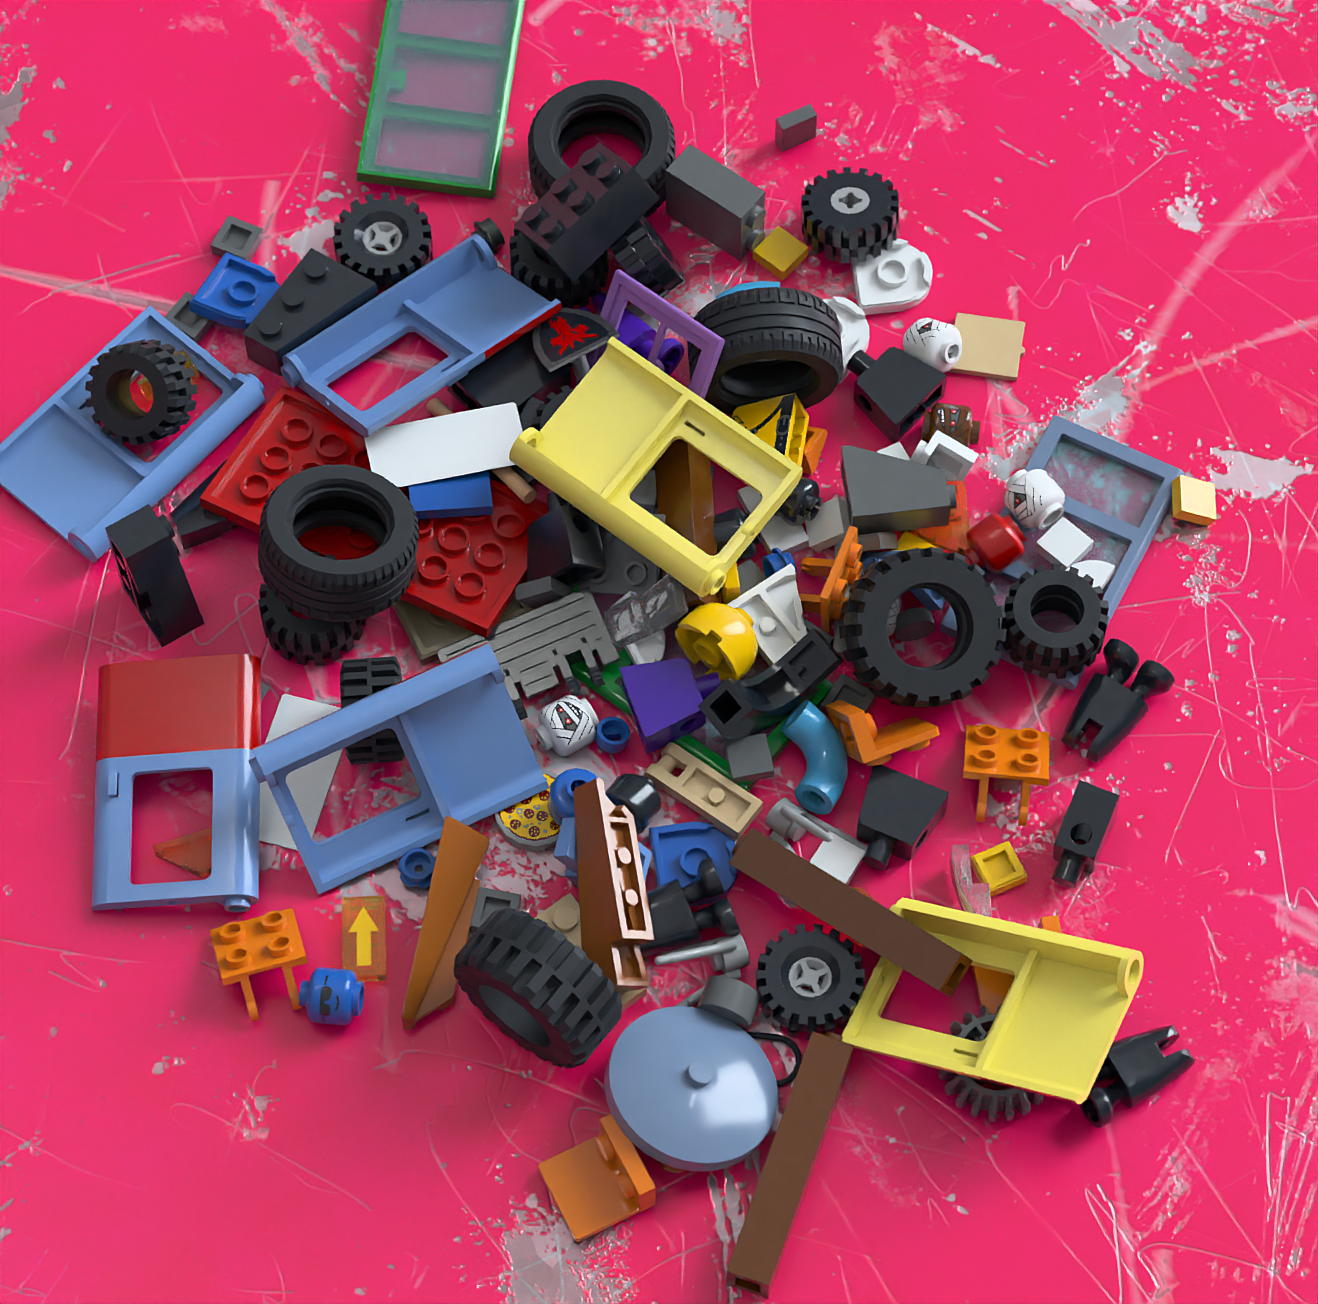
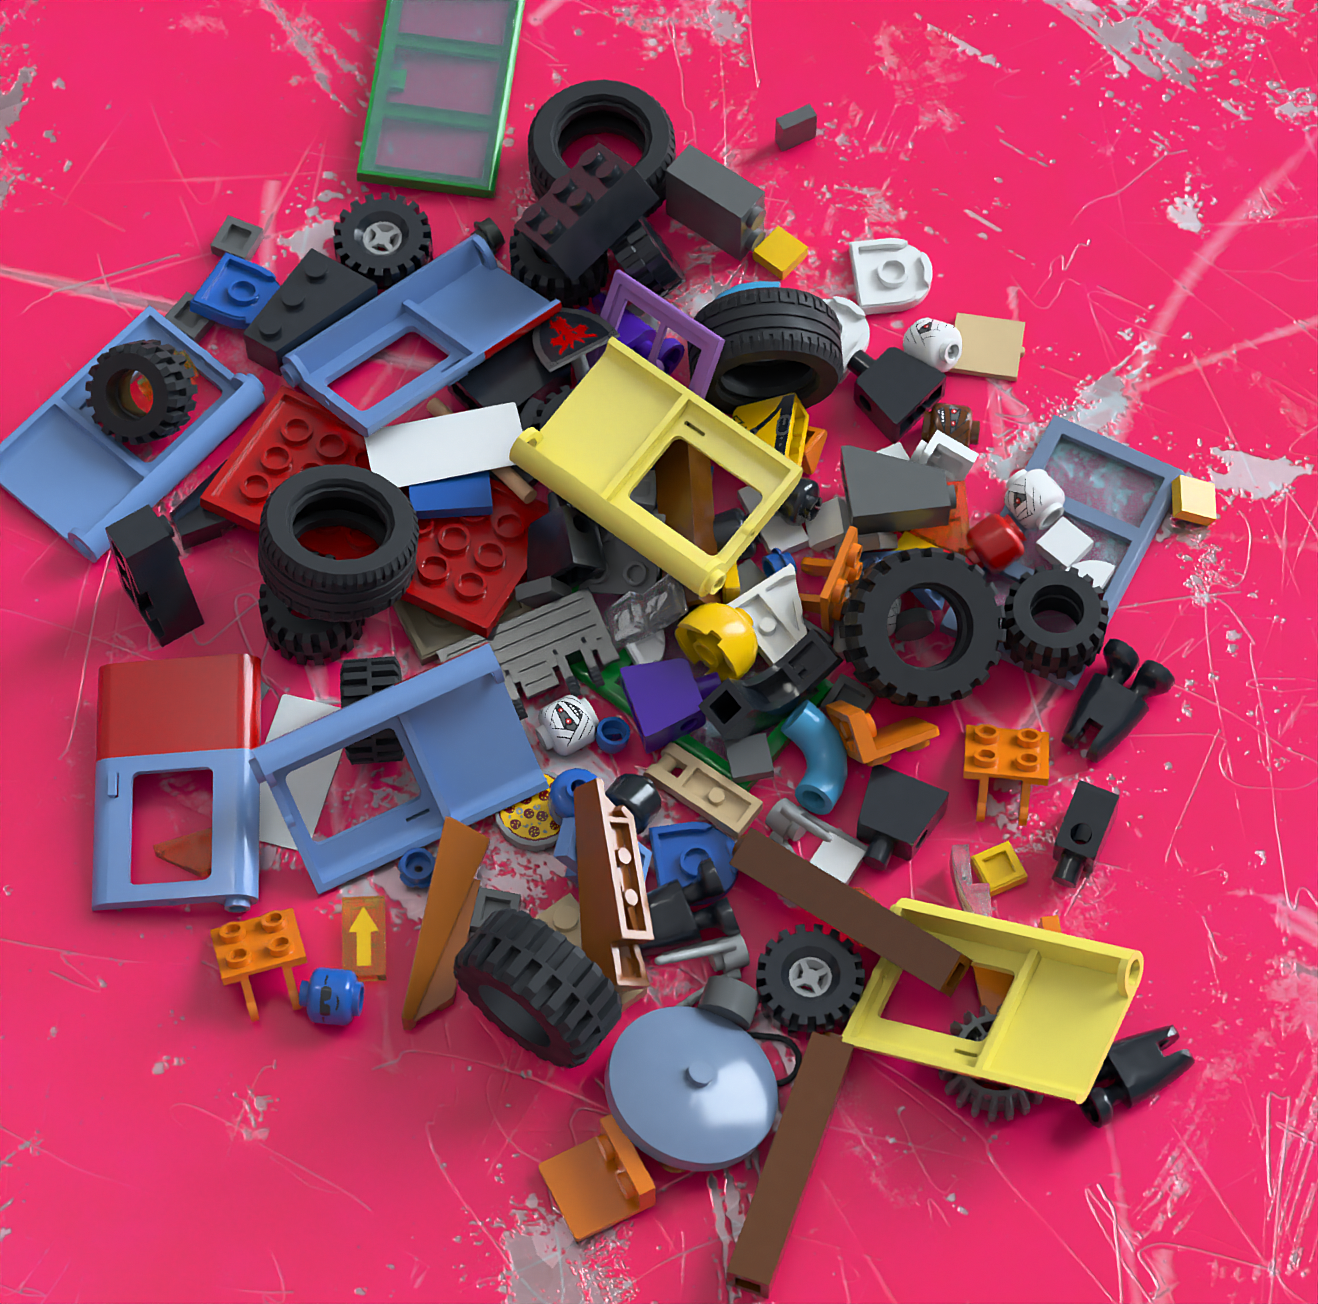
black wheel [801,167,899,263] -> none

